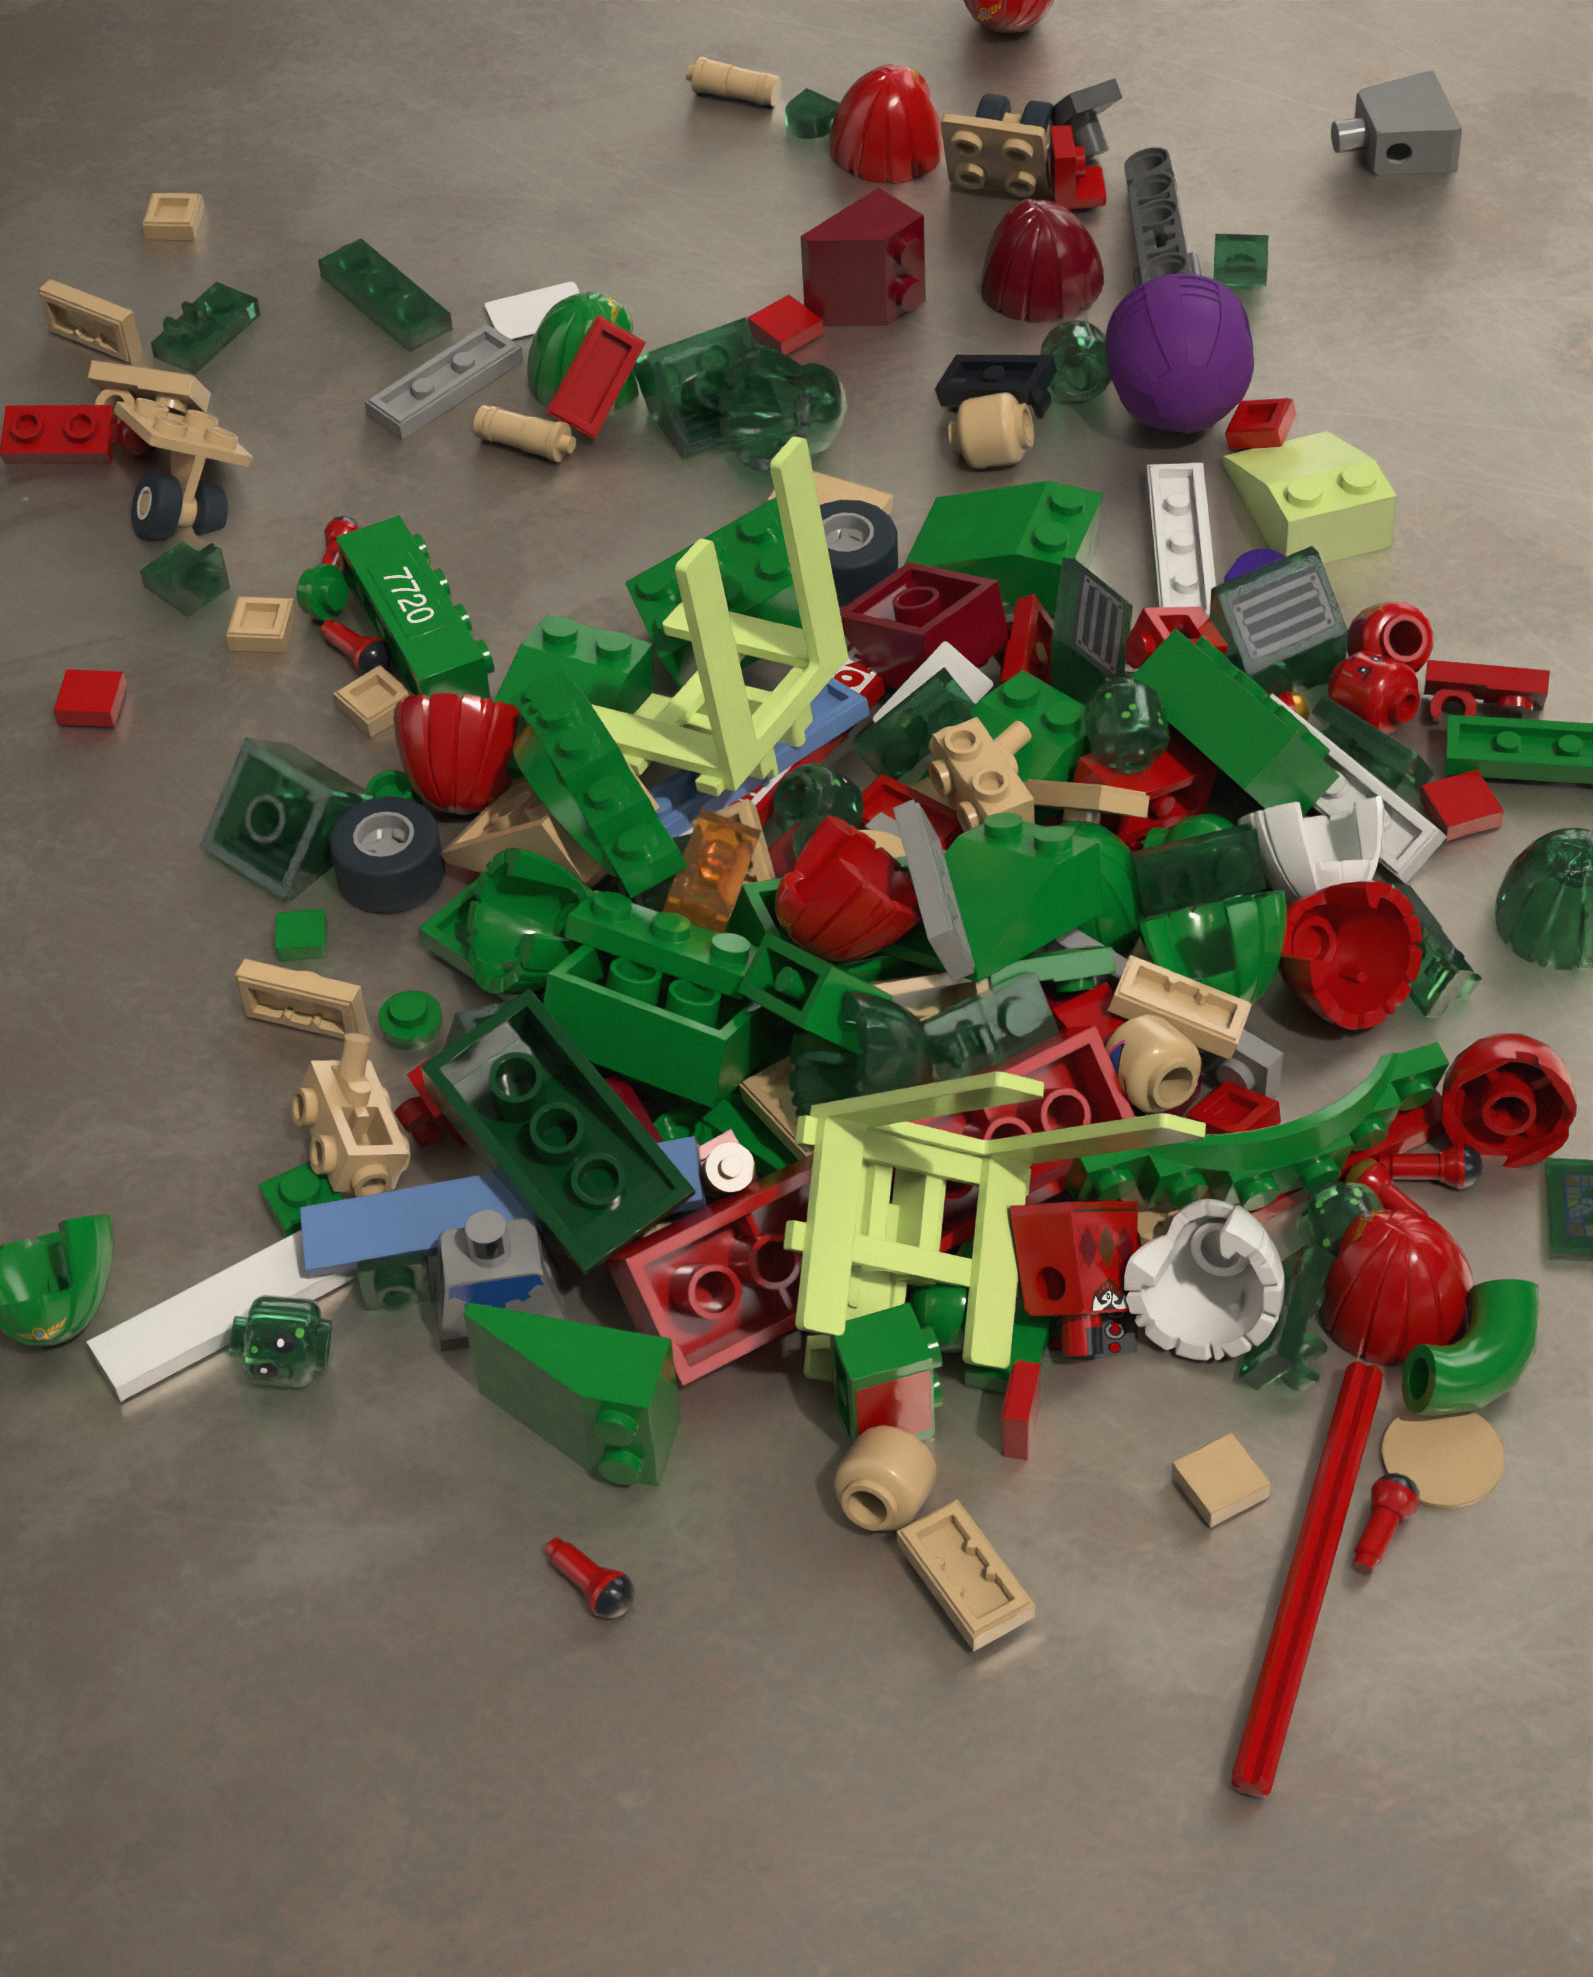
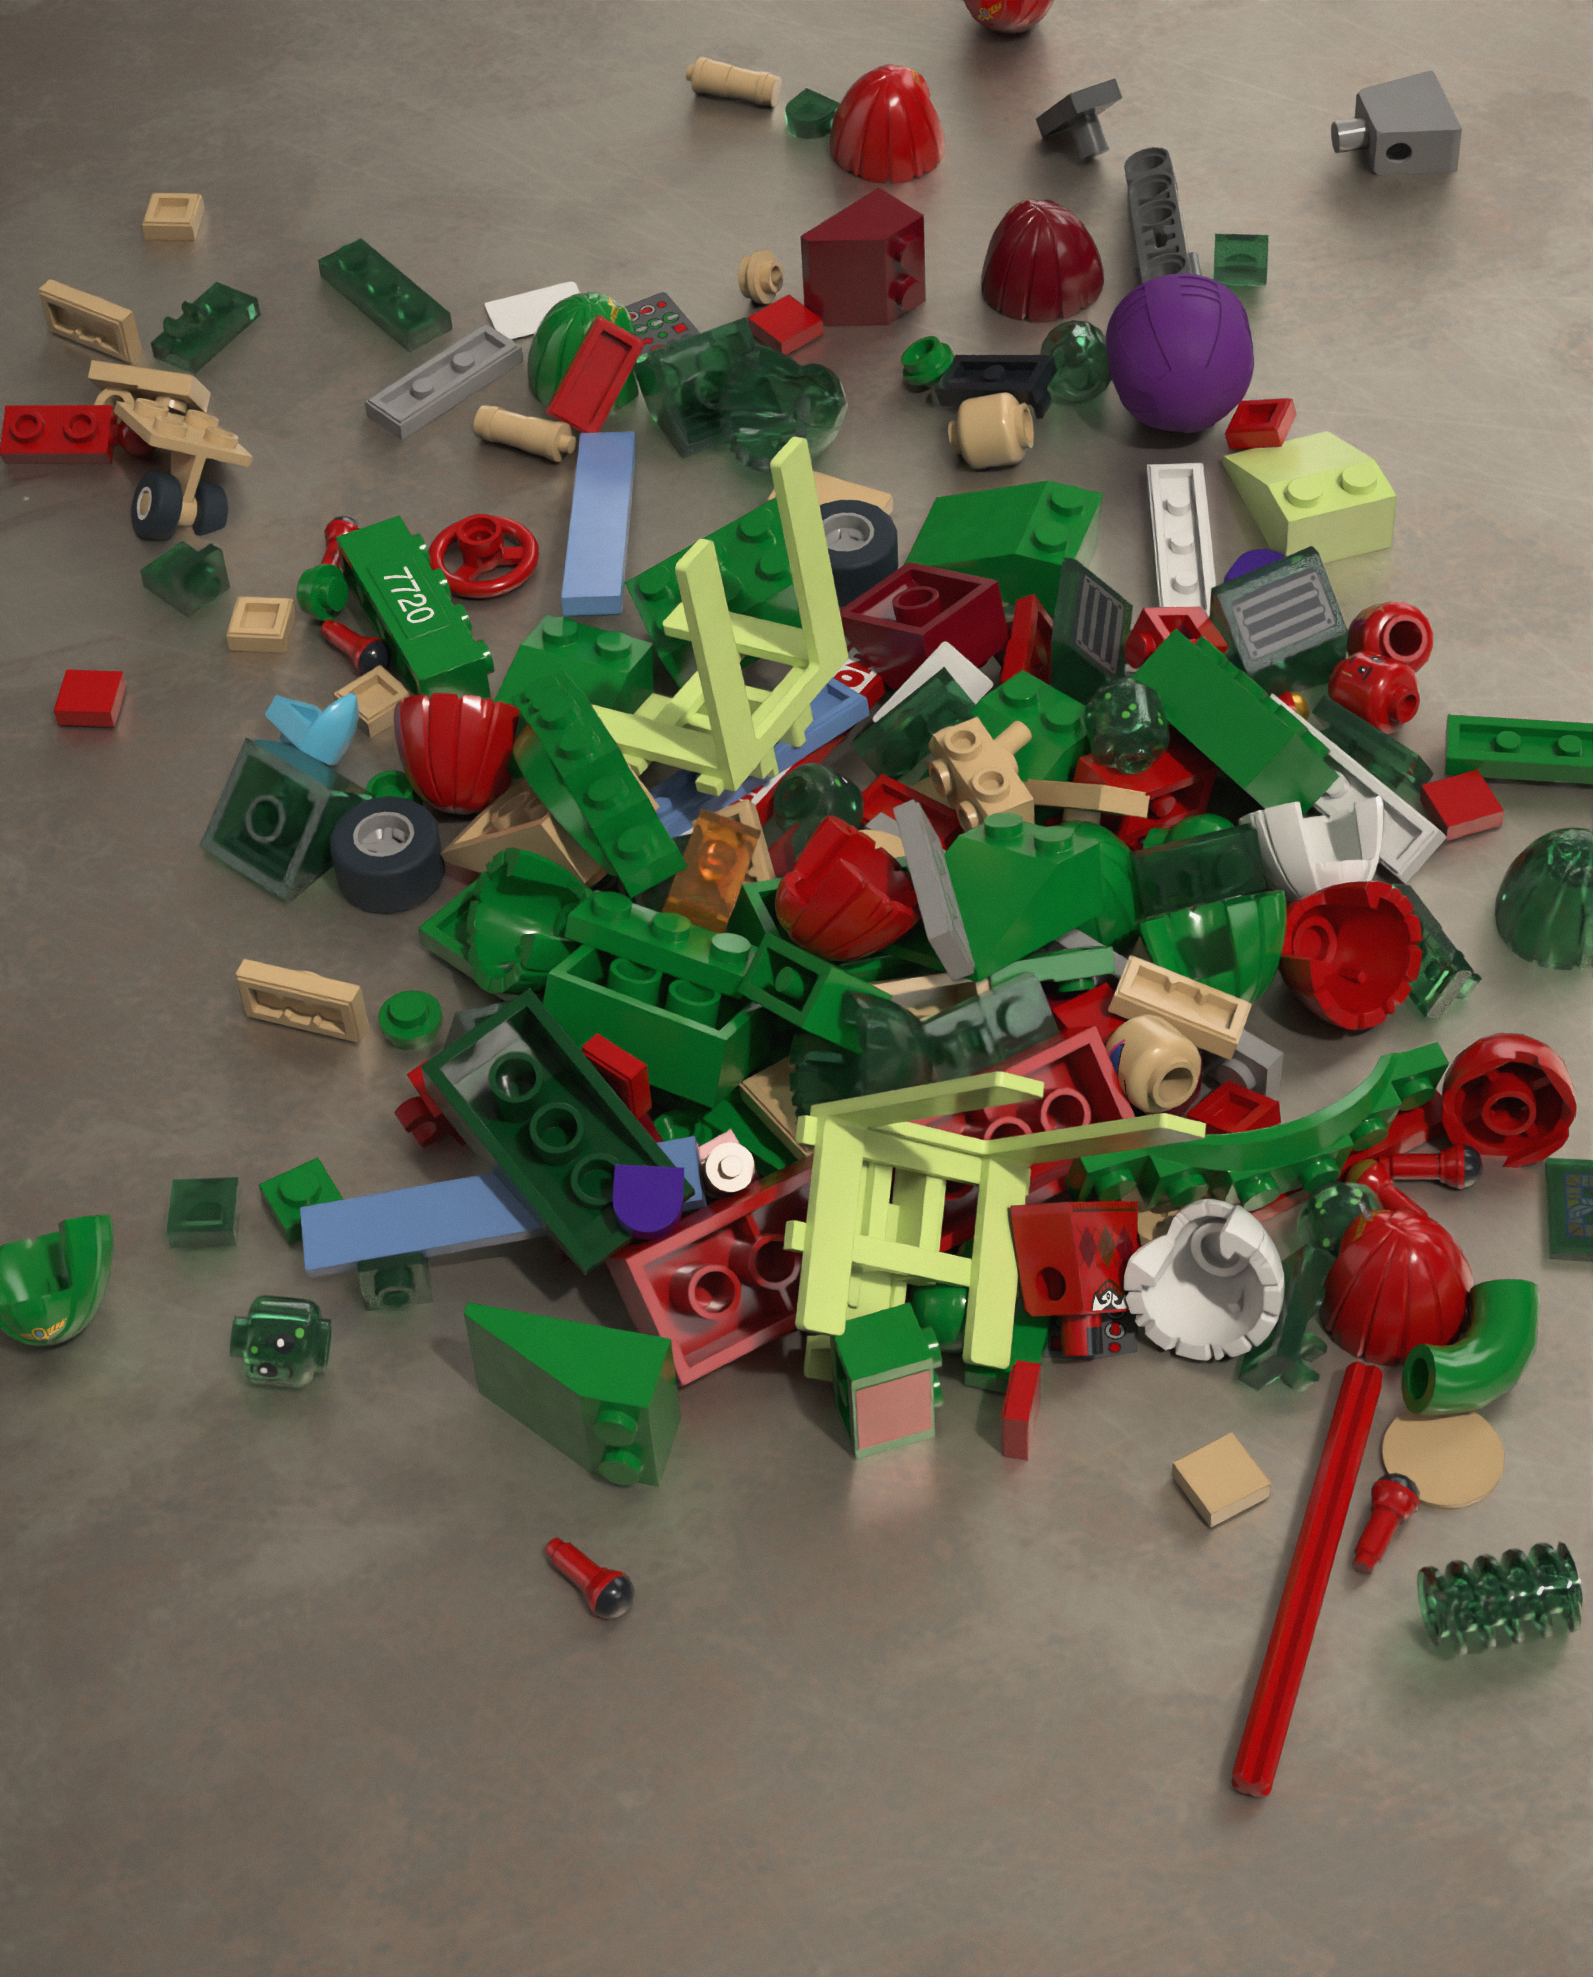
white tile [86,1230,360,1402] -> none
green piece [275,909,328,961] -> none
tan brick [291,1033,410,1197] -> none
light grey torso [434,1210,567,1352] -> none
tan head [833,1425,937,1532] -> none
tan plate [896,1499,1035,1652] -> none
tan plate [940,94,1053,197] -> none
red bracket [1050,125,1106,210] -> none
red plate [1423,660,1550,724] -> none
none -> clear green plate [166,1177,242,1249]
none -> medium azure plate [264,693,359,765]
none -> red piece [428,514,539,598]
none -> medium blue tile [561,431,637,617]
none -> red tile [581,1033,652,1120]
none -> dark purple tile [613,1164,685,1240]
none -> dark grey sticker [625,292,708,365]
none -> tan plate [738,250,783,304]
none -> green plate [901,336,954,386]
none -> clear green piece [1417,1542,1583,1657]

